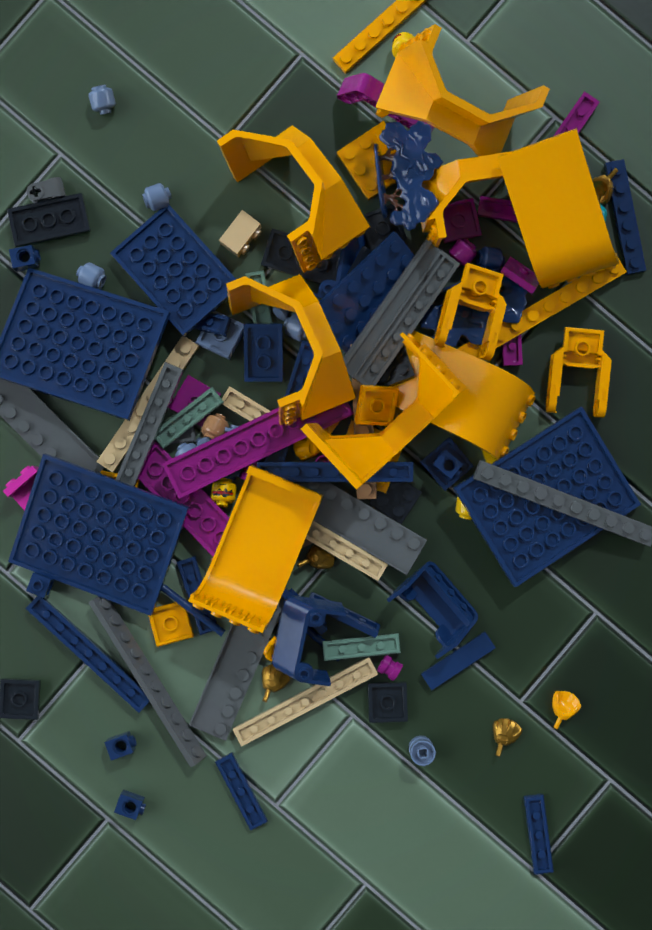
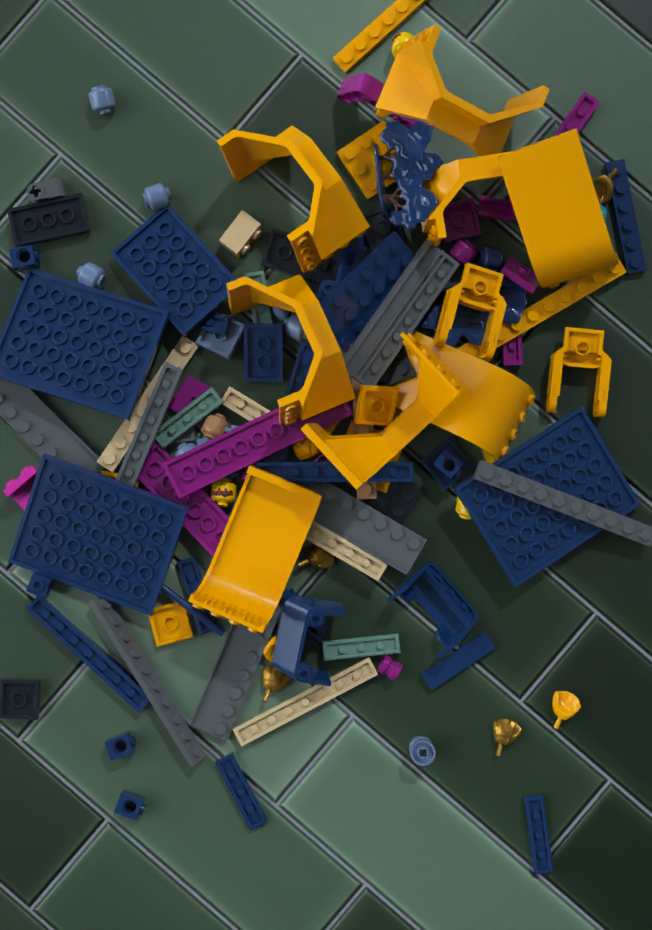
dark blue tile [309,592,380,638] -> none
black plate [368,682,408,723] -> none

